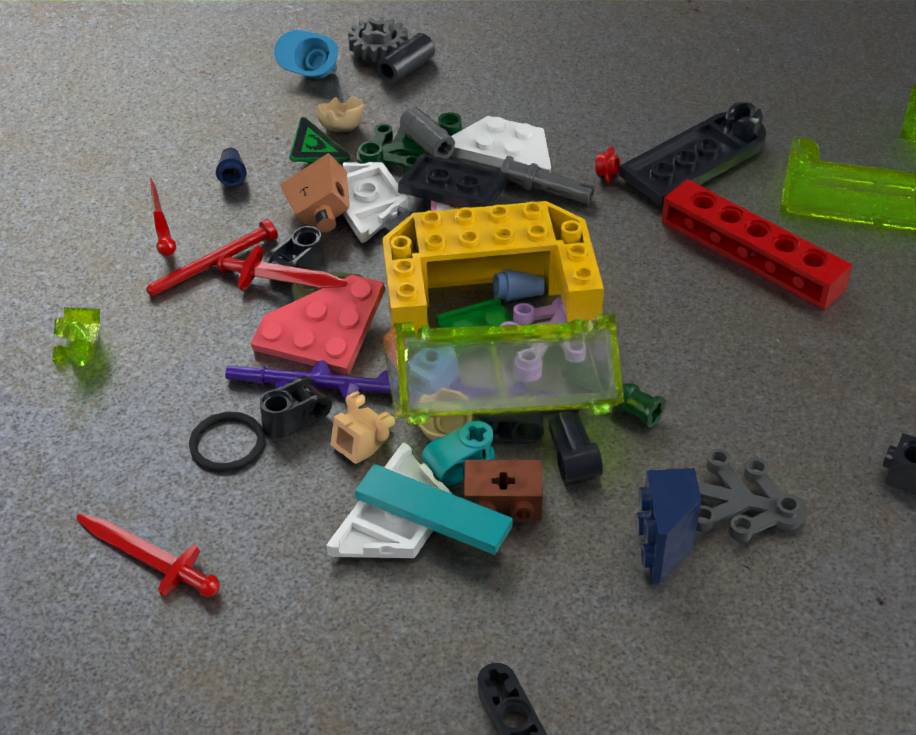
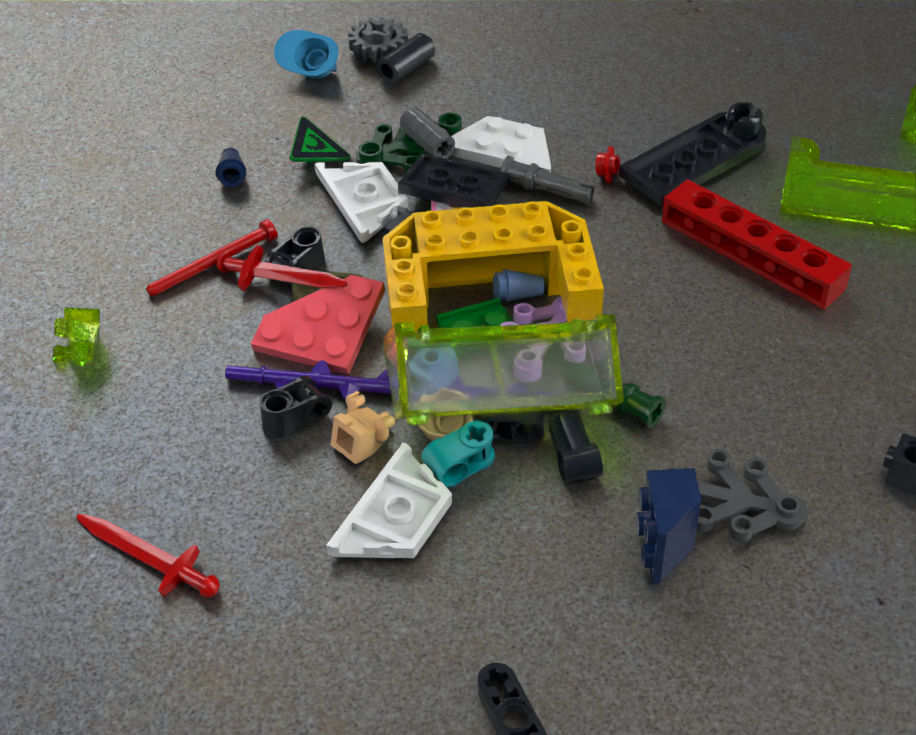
red sword [150,178,176,256] -> none
black piece [189,411,265,471] -> none
nougat torso [280,153,350,232] -> none
tan hair [316,96,364,133] -> none
teal tile [355,464,513,555] -> none
copper brick [464,460,543,522] -> none

